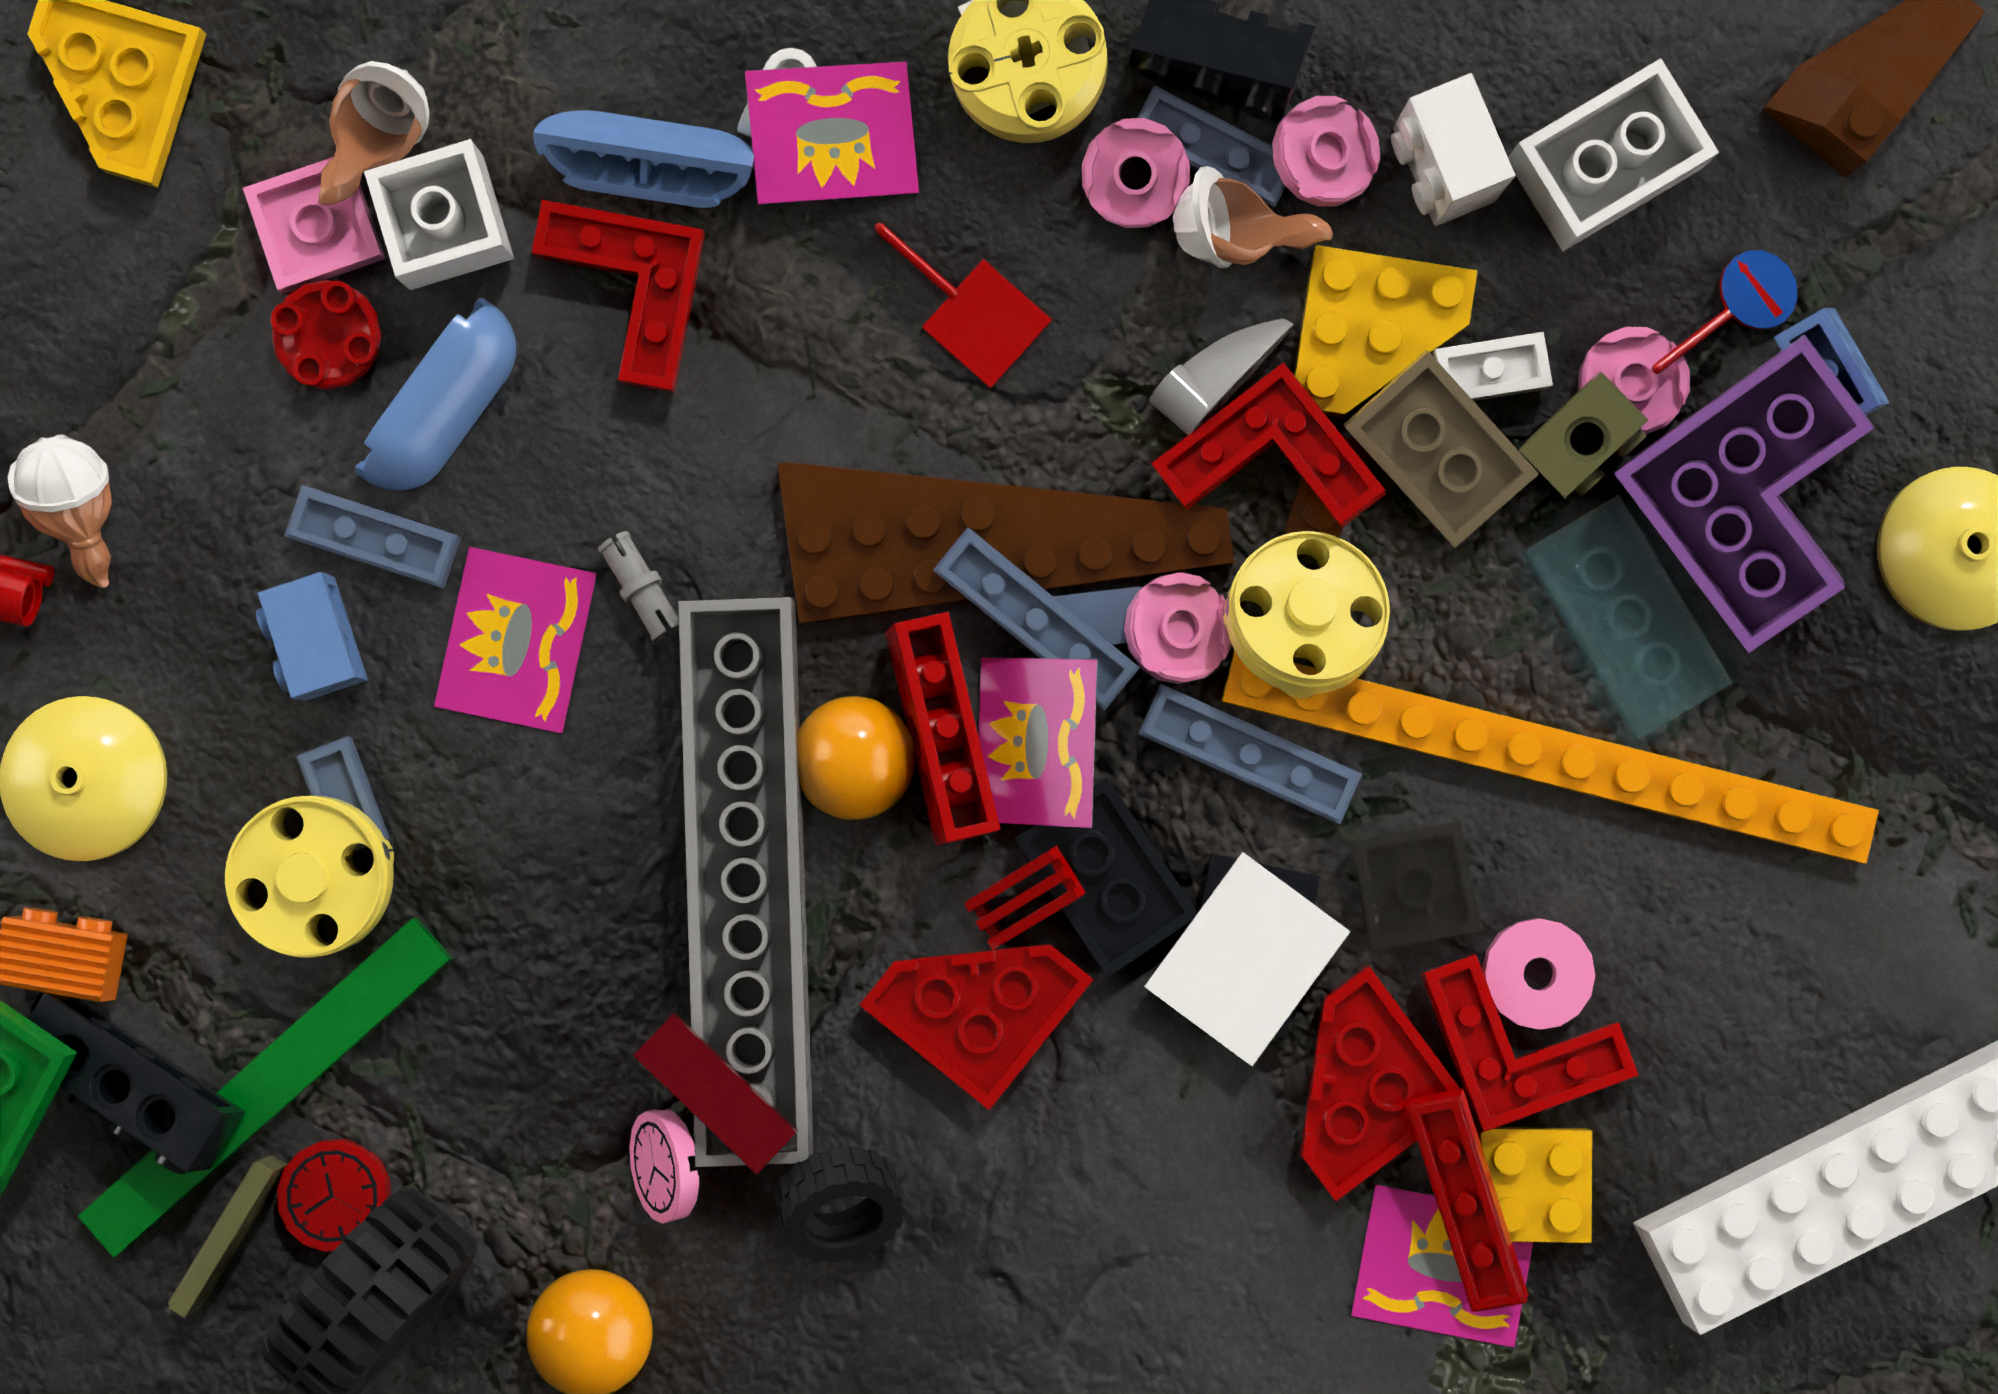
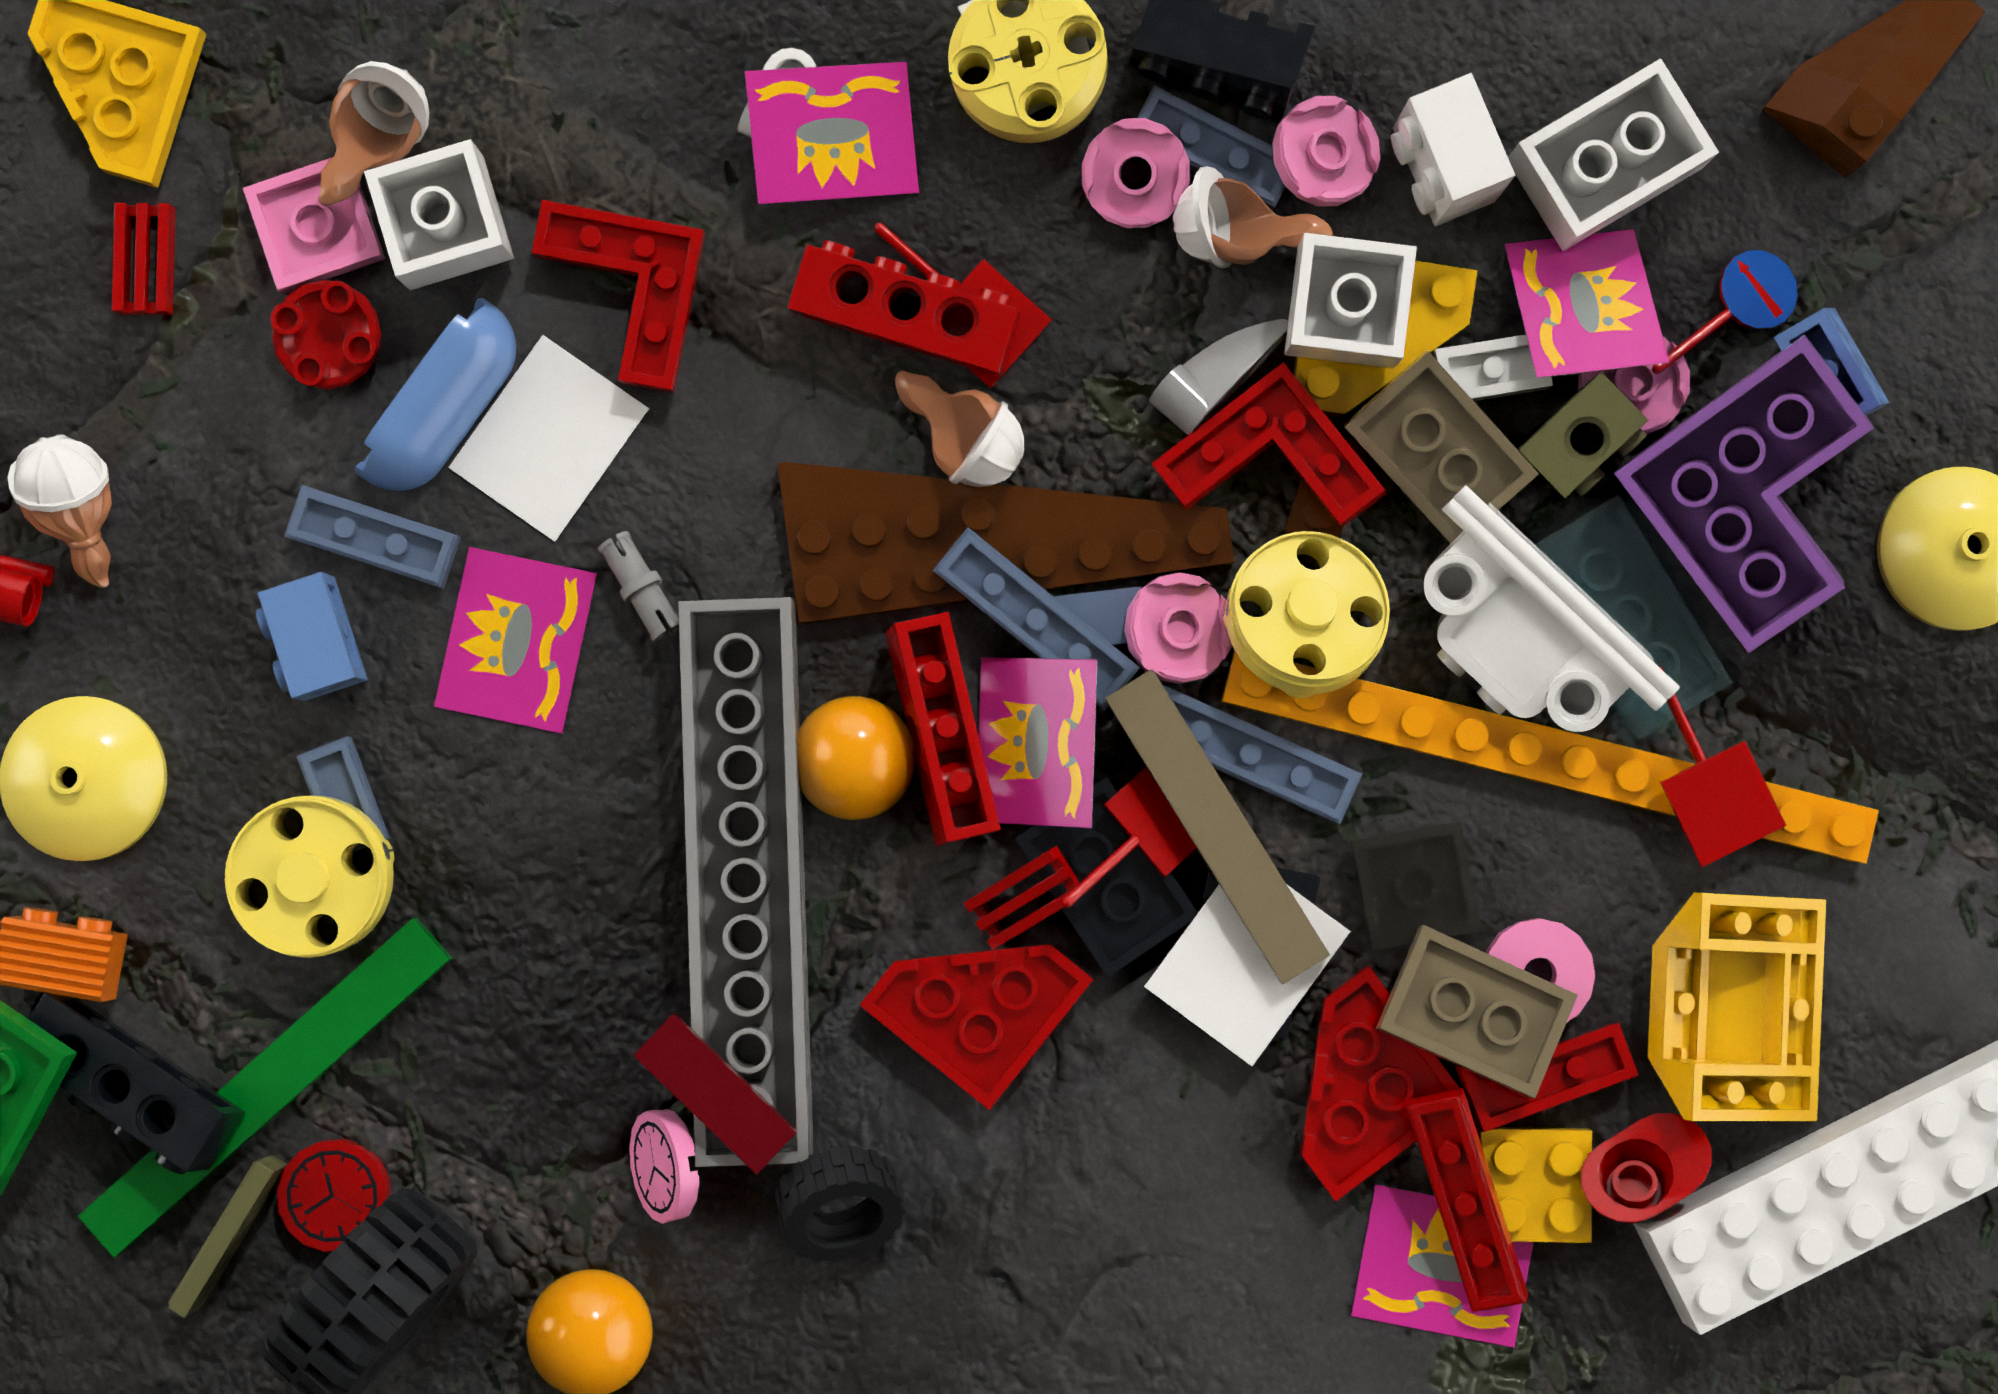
medium blue brick [533,110,754,208] -> none
none -> red tile [112,203,176,315]
none -> white sticker [448,335,649,542]
none -> red brick [787,240,1021,378]
none -> nougat piece [895,370,1024,487]
none -> red piece [1062,767,1196,908]
none -> dark tan tile [1104,669,1330,985]
none -> white brick [1284,233,1417,369]
none -> dark tan plate [1376,925,1578,1099]
none -> white brick [1424,485,1680,732]
none -> dark pink sticker [1505,229,1670,378]
none -> red piece [1581,1113,1712,1223]
none -> yellow slope [1647,892,1826,1121]
none -> red piece [1659,666,1787,867]

